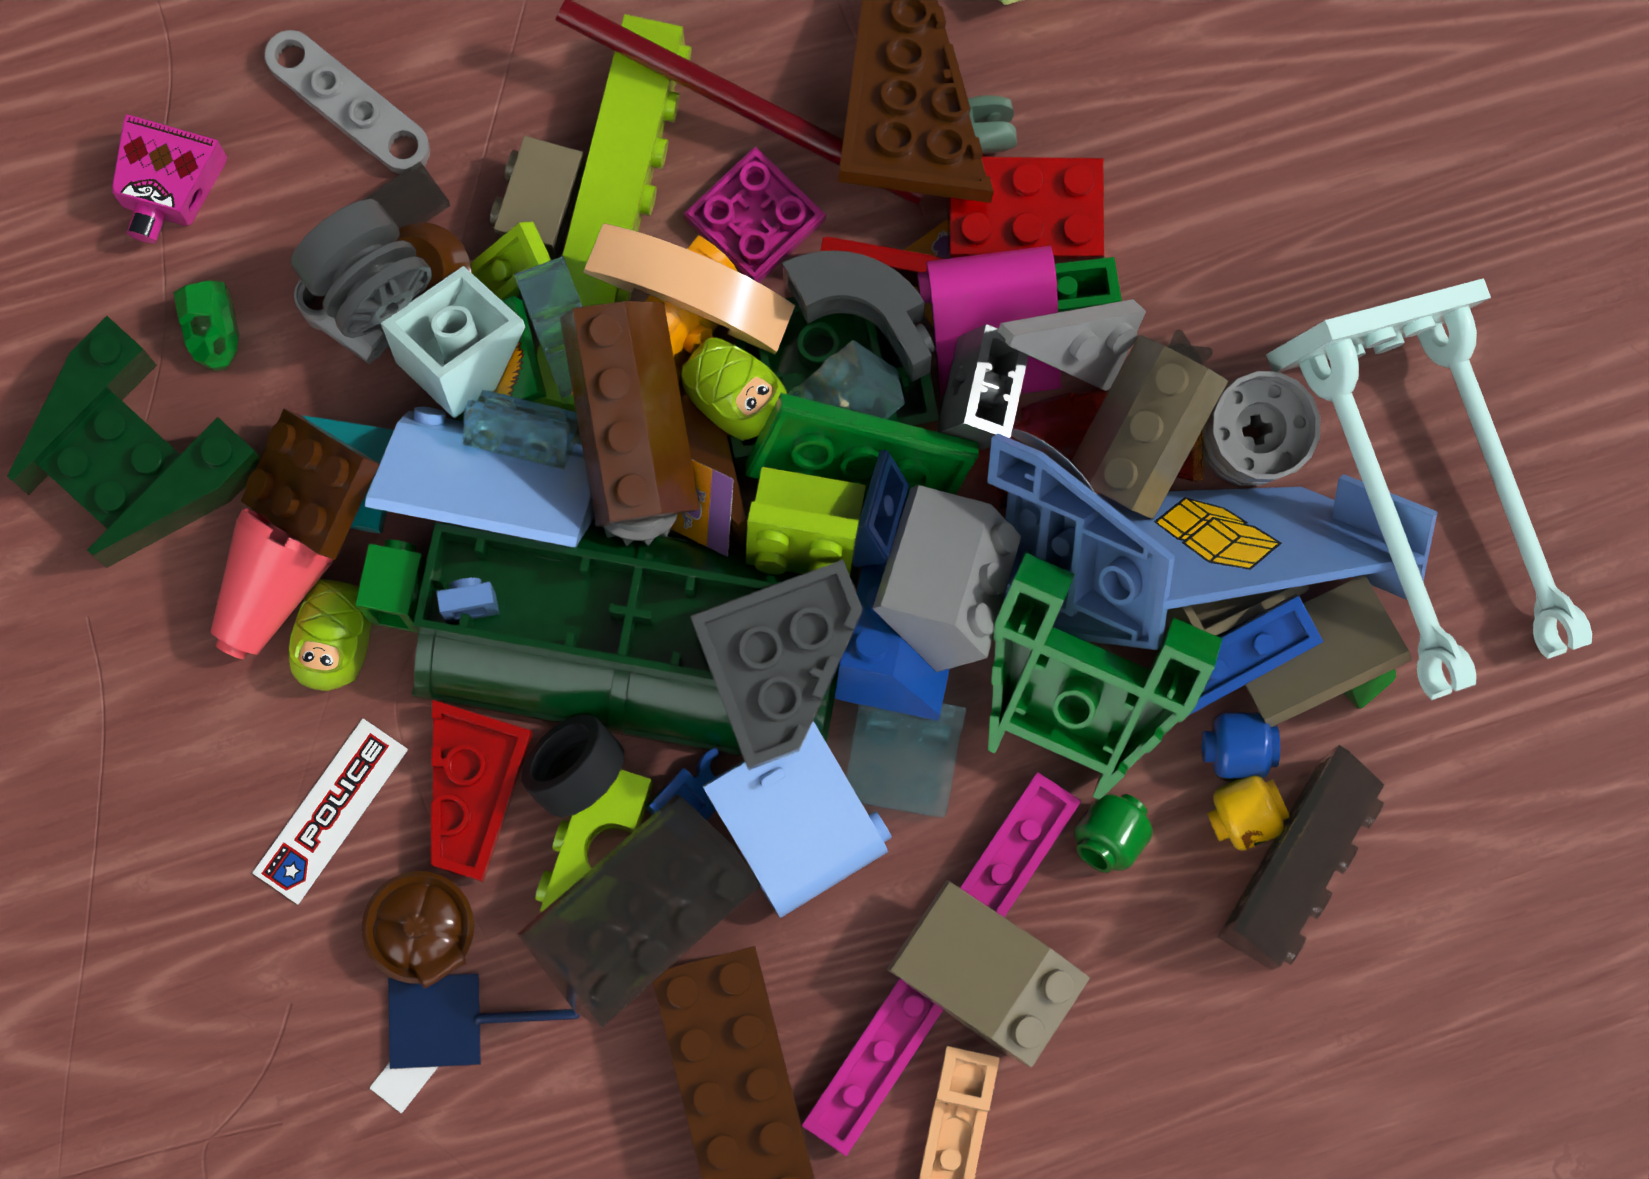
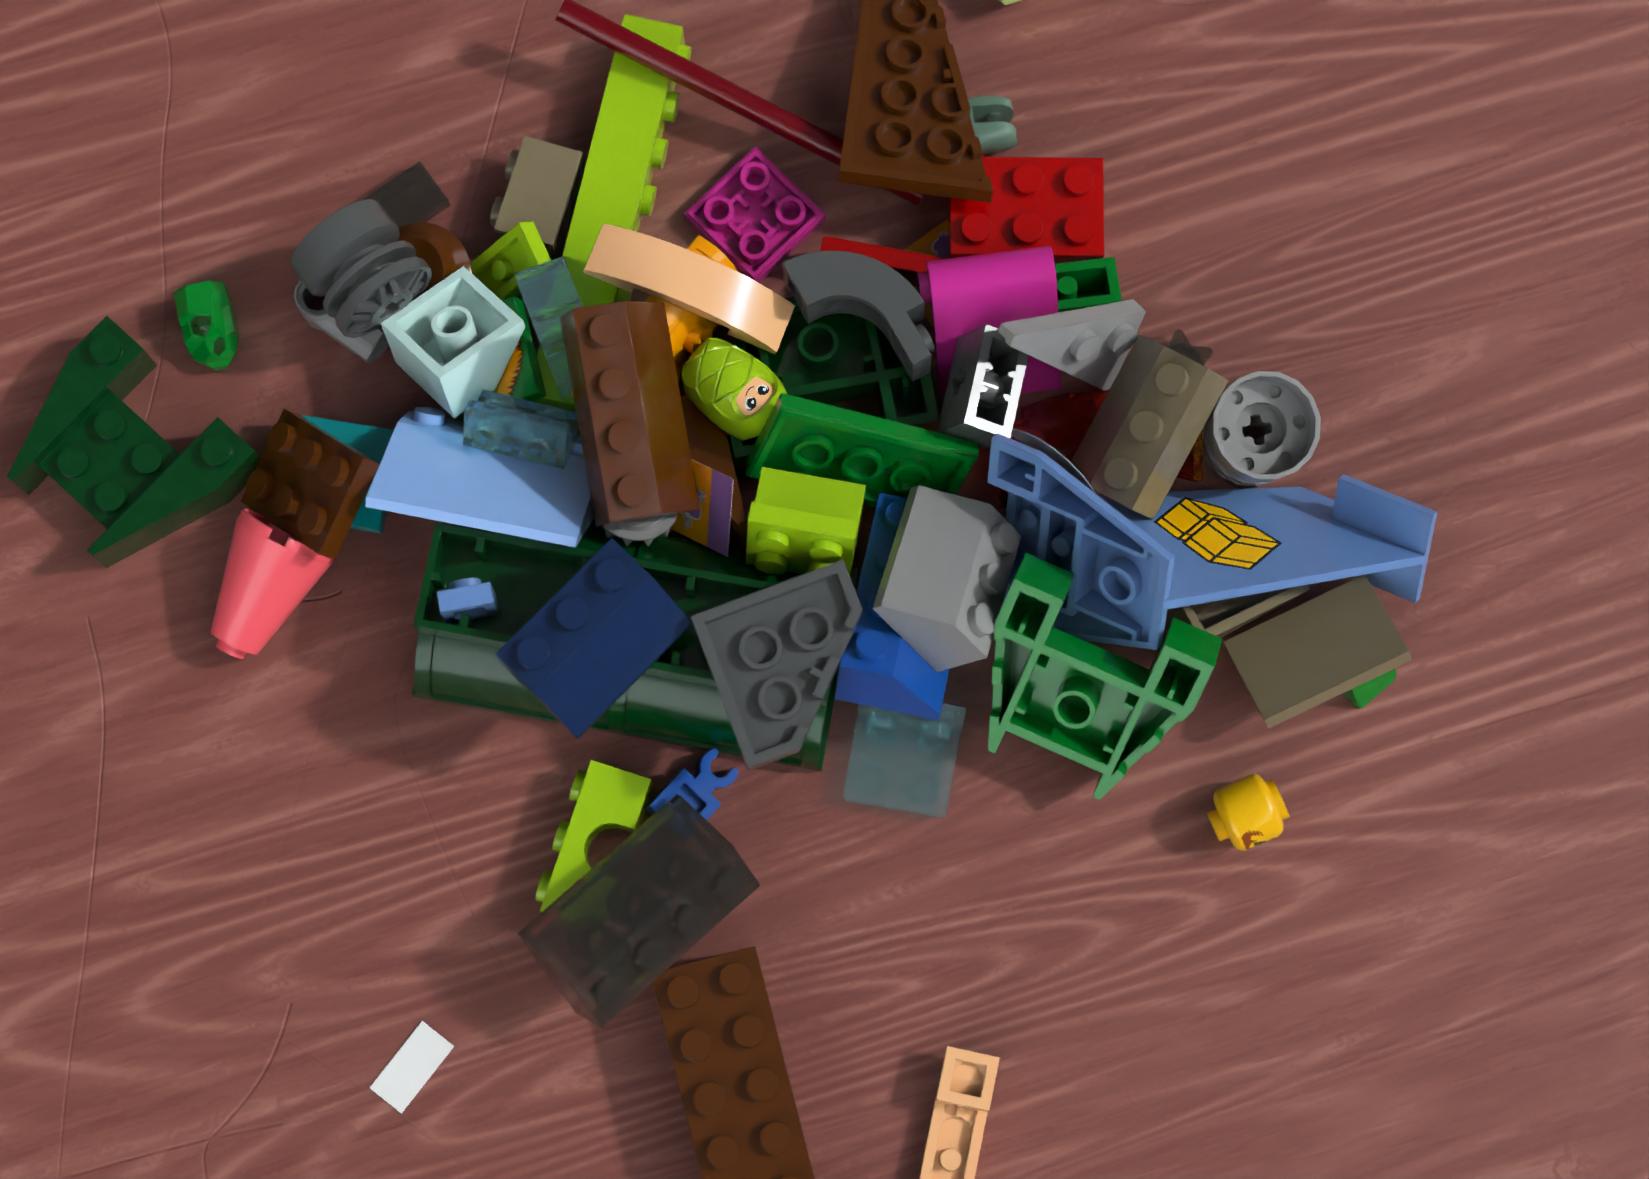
dark pink torso [112,114,228,244] -> none
white sticker [253,719,409,905] -> none
light grey plate [265,30,430,175] -> none
lime piece [288,579,371,691] -> none
green brick [356,539,427,633] -> none
reddish brown piece [362,871,474,989] -> none
dark blue piece [388,974,580,1069] -> none
red wing [431,700,533,883] -> none
black tyre [521,714,624,818] -> none
light blue door [702,721,892,918] -> none
clear light blue brick [788,340,905,419] -> none
dark pink plate [802,772,1081,1156] -> none
dark blue slope [852,450,909,567] -> none
dark tan slope [887,880,1090,1068] -> none
green head [1074,794,1153,873] -> none
blue plate [1188,594,1324,716] -> none
blue head [1201,712,1280,781] -> none
clear smoke slope [1217,745,1384,970] -> none
light aqua piece [1266,278,1592,700] -> none
none -> dark blue slope [495,538,692,739]

